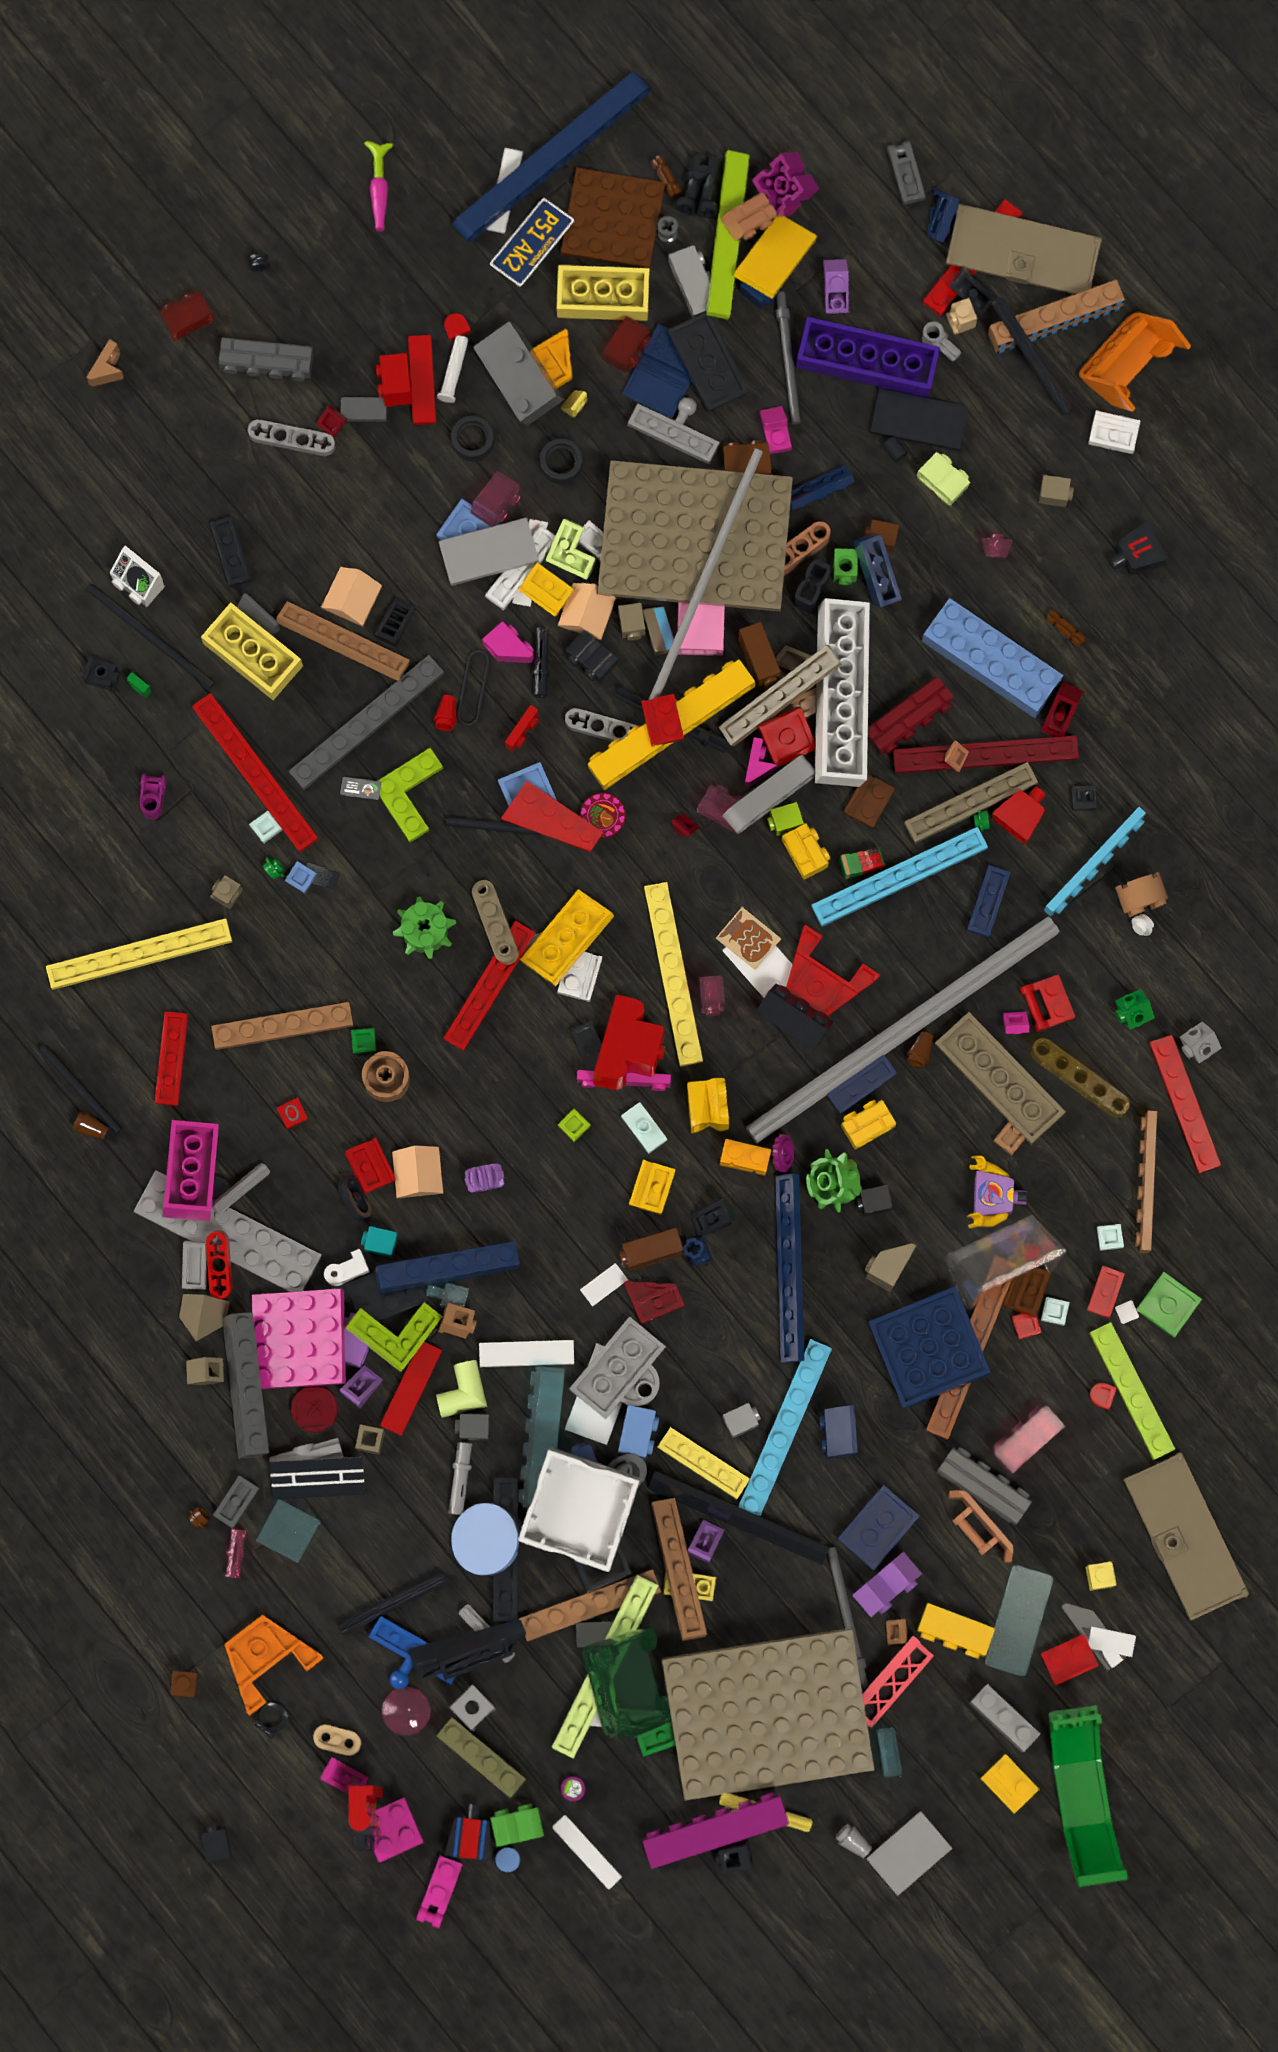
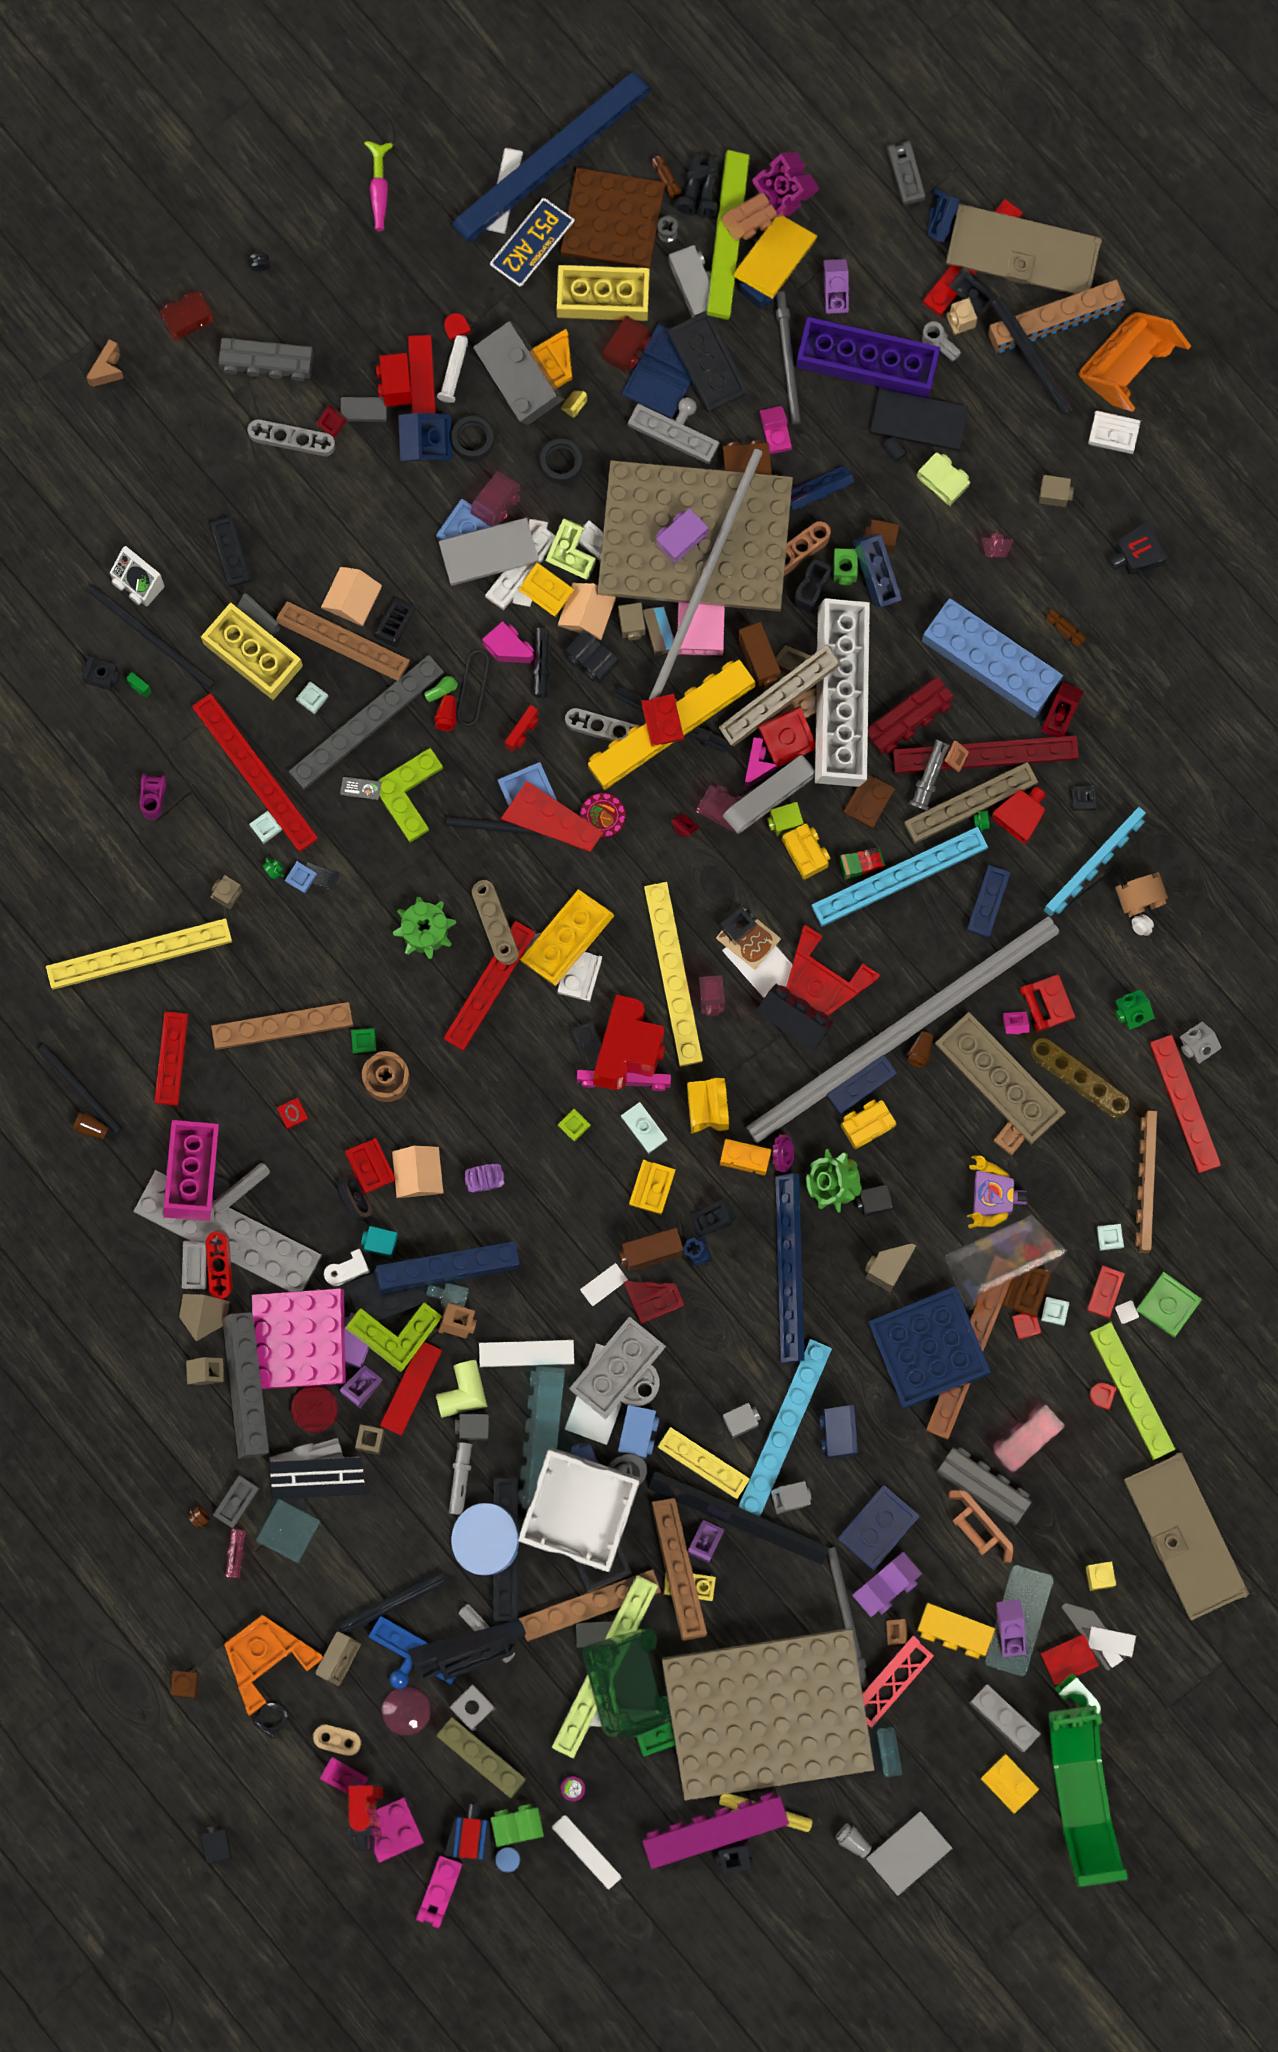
none -> light aqua tile [296,682,329,714]
none -> dark tan slope [316,1632,361,1686]
none -> dark blue slope [399,413,452,461]
none -> bright green arm [425,676,458,702]
none -> medium lavender brick [656,508,709,564]
none -> black brick [720,906,757,945]
none -> light grey brick [771,1481,811,1514]
none -> dark grey pin [909,740,950,811]
none -> medium lavender slope [996,1600,1026,1657]
none -> leg [1055,1673,1100,1714]

